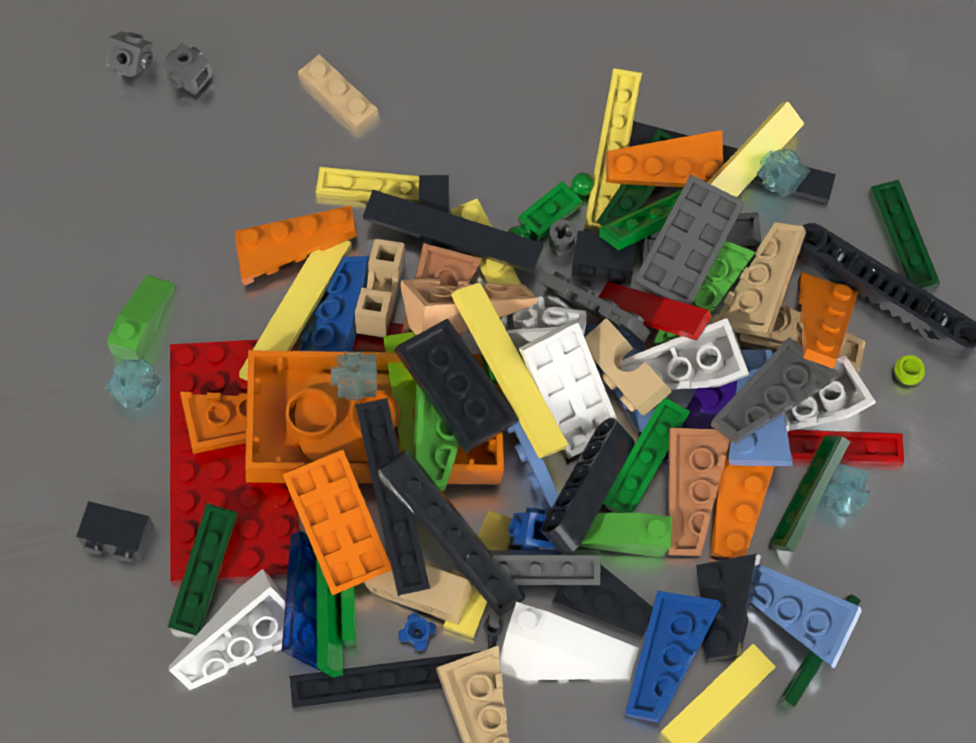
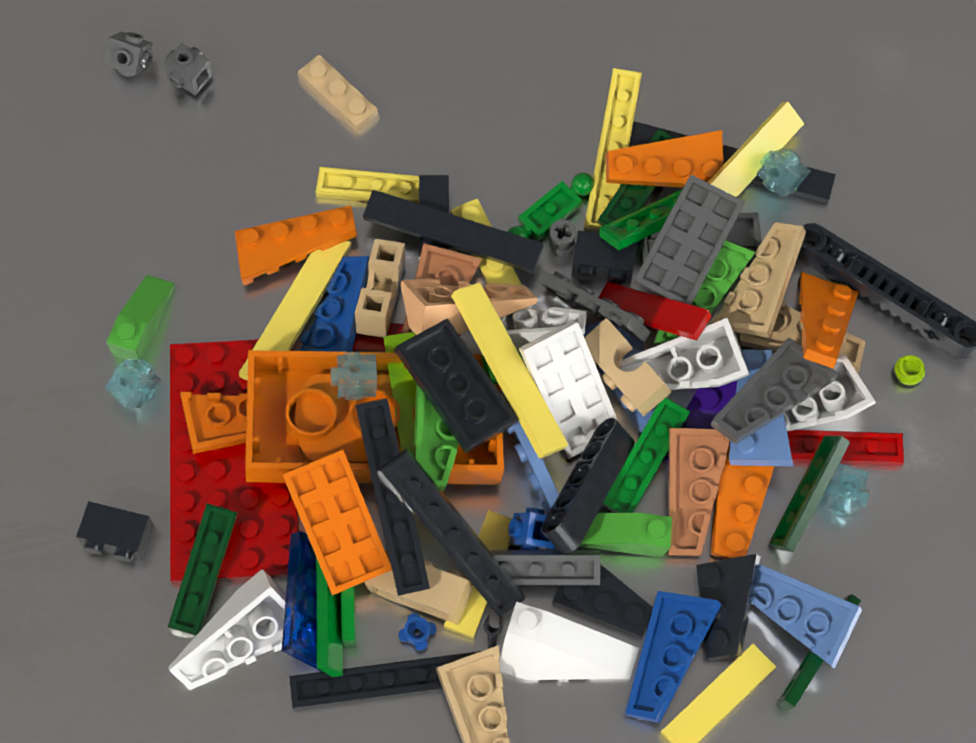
dark green tile [869,180,940,291] -> none

